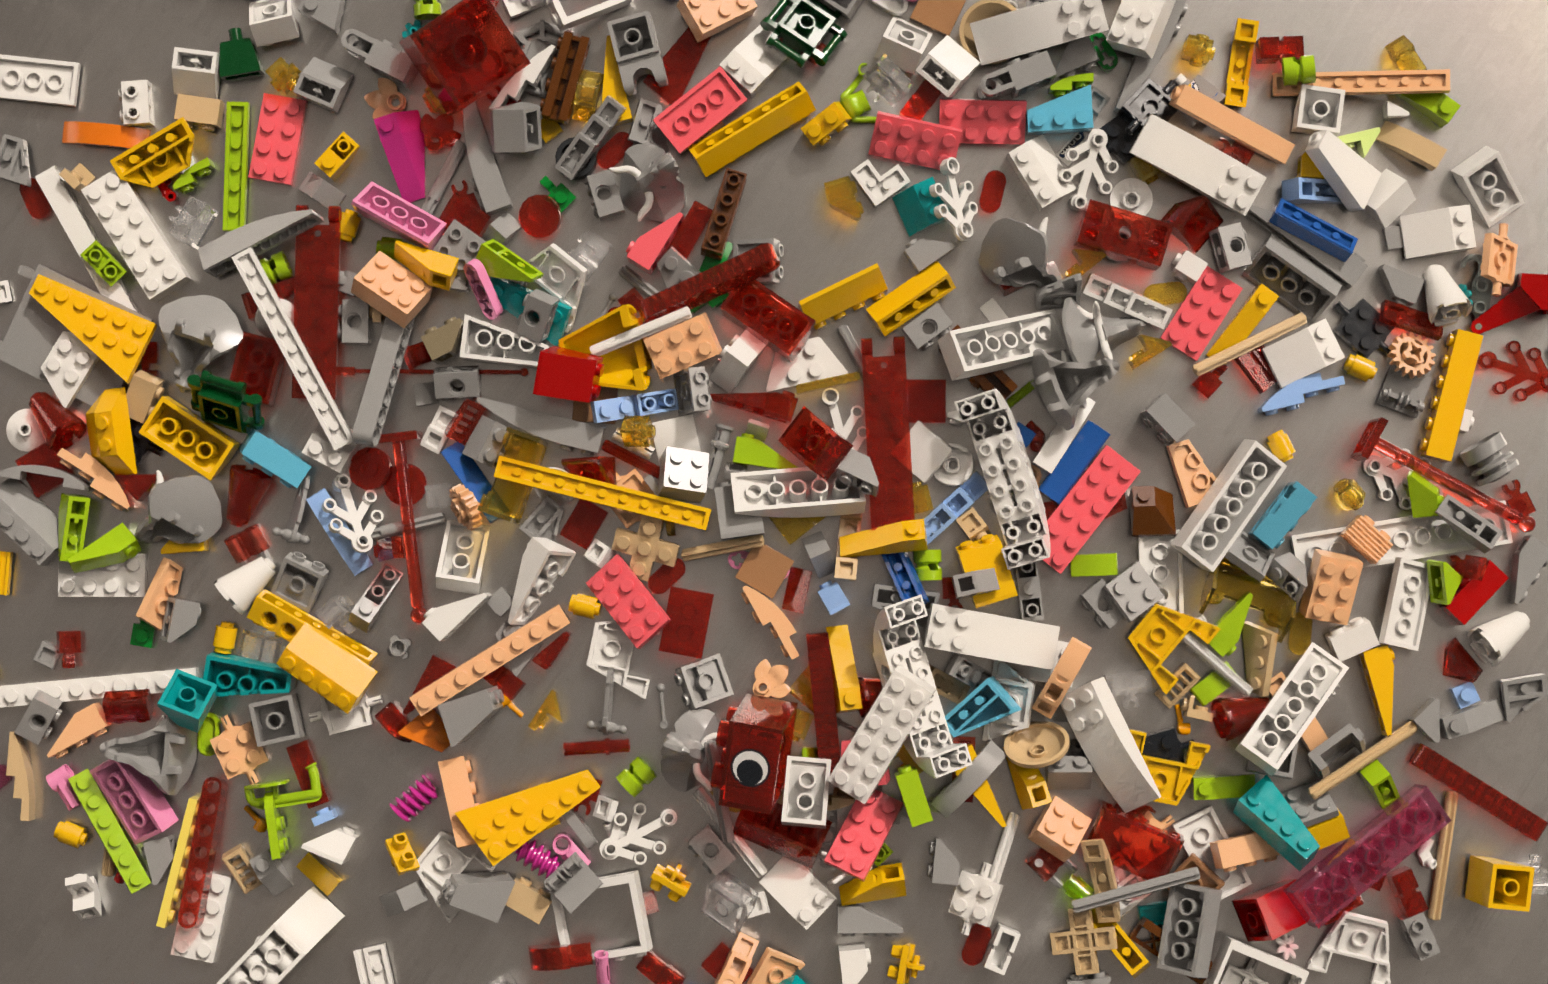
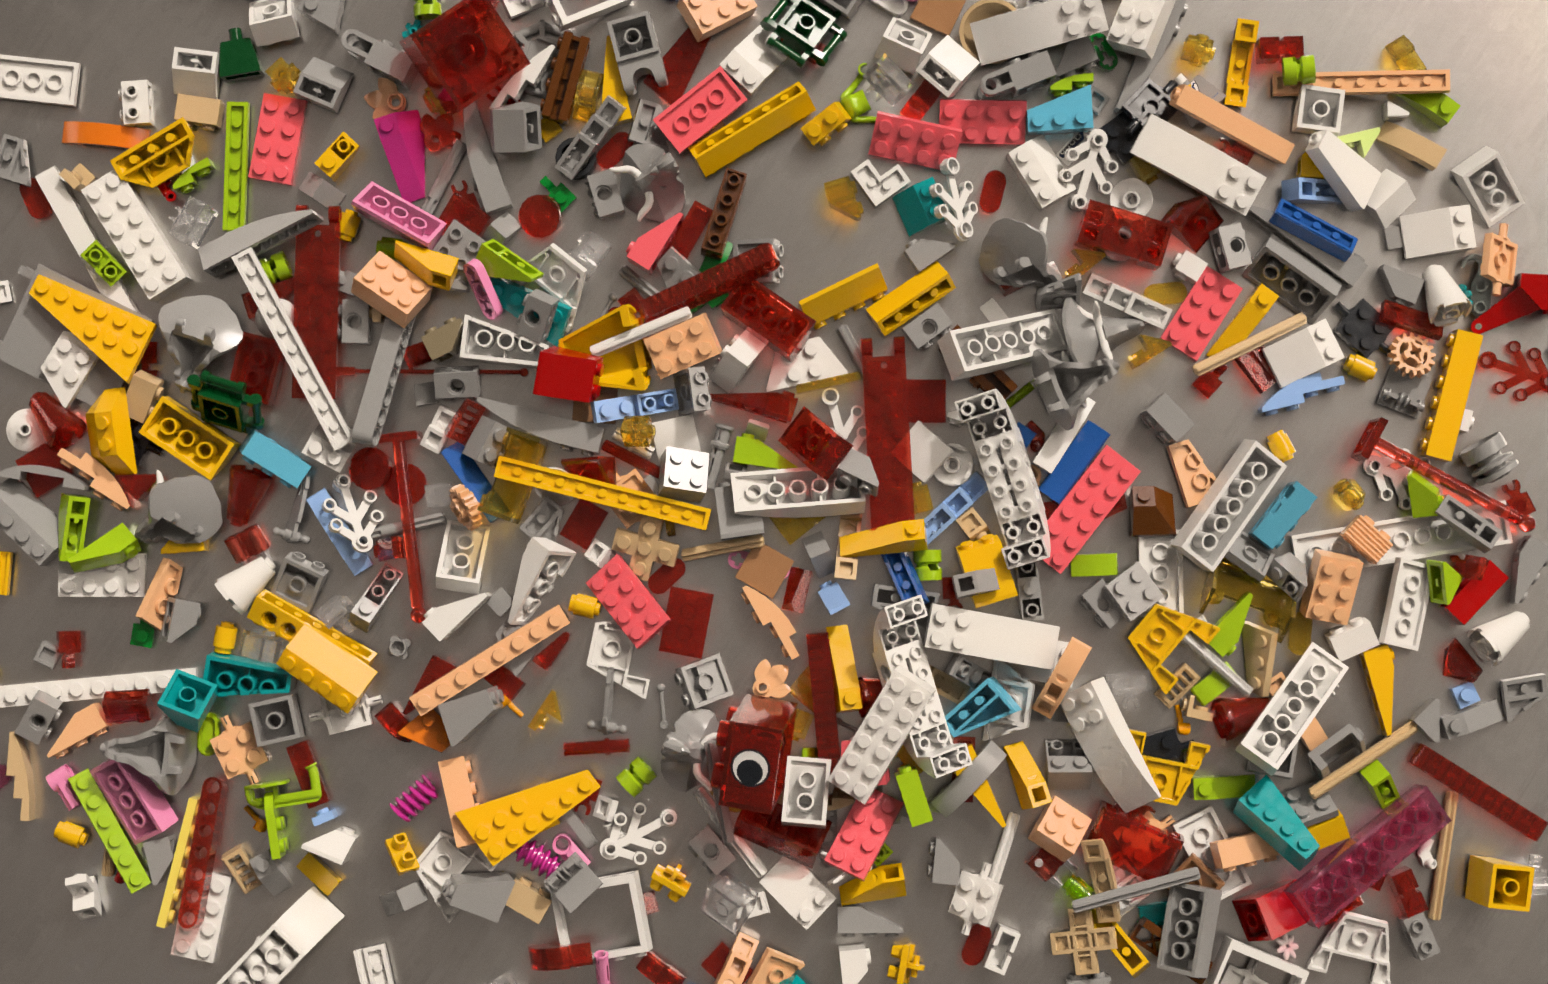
tan dish [1004,721,1070,769] -> none

